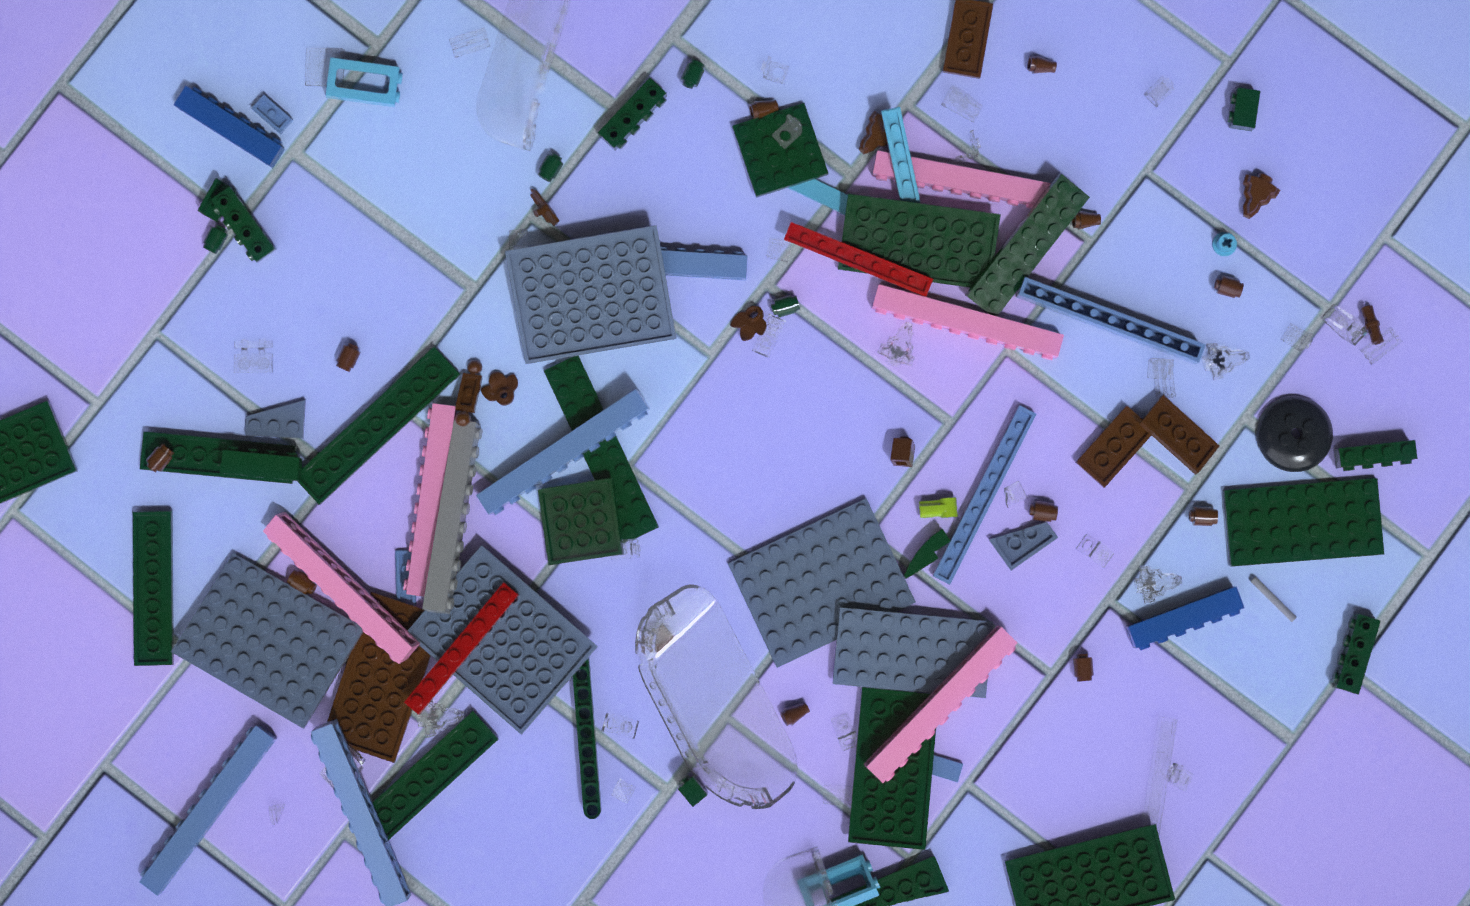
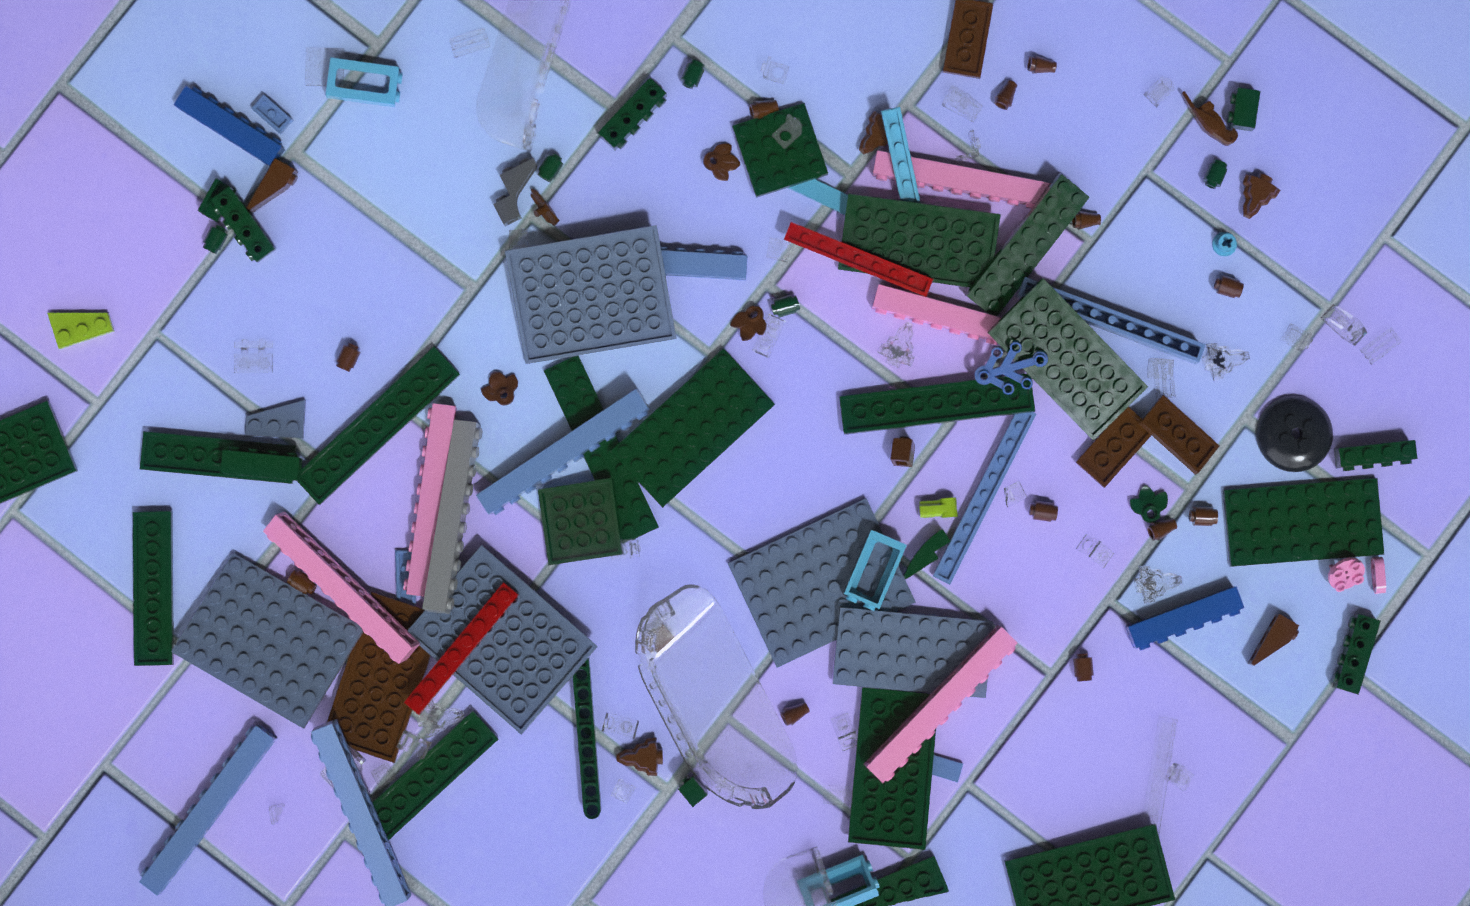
reddish brown brick [146,443,174,473] -> none
reddish brown plate [455,360,483,427] -> none
sand blue wing [989,522,1058,571] -> none
light grey bar [1250,576,1297,622] -> none
reddish brown pin [1361,305,1384,345] -> none
none -> lime wing [47,313,115,349]
none -> reddish brown slope [247,159,298,212]
none -> clear tile [370,762,397,789]
none -> clear panel [396,730,432,759]
none -> dark grey arch [493,157,537,227]
none -> dark green plate [610,348,775,508]
none -> reddish brown rock [616,737,663,776]
none -> reddish brown plate [703,143,741,181]
none -> dark green plate [839,373,1035,435]
none -> medium azure piece [843,530,907,611]
none -> blue plant [975,340,1048,395]
none -> plate [987,278,1148,441]
none -> reddish brown cone [994,80,1018,110]
none -> dark green plate [1130,485,1168,523]
none -> reddish brown cone [1147,518,1177,541]
none -> reddish brown animal [1181,91,1238,146]
none -> dark green brick [1203,159,1228,189]
none -> reddish brown slope [1247,614,1299,666]
none -> bright pink plate [1328,557,1365,592]
none -> bright pink beam [1371,557,1386,594]

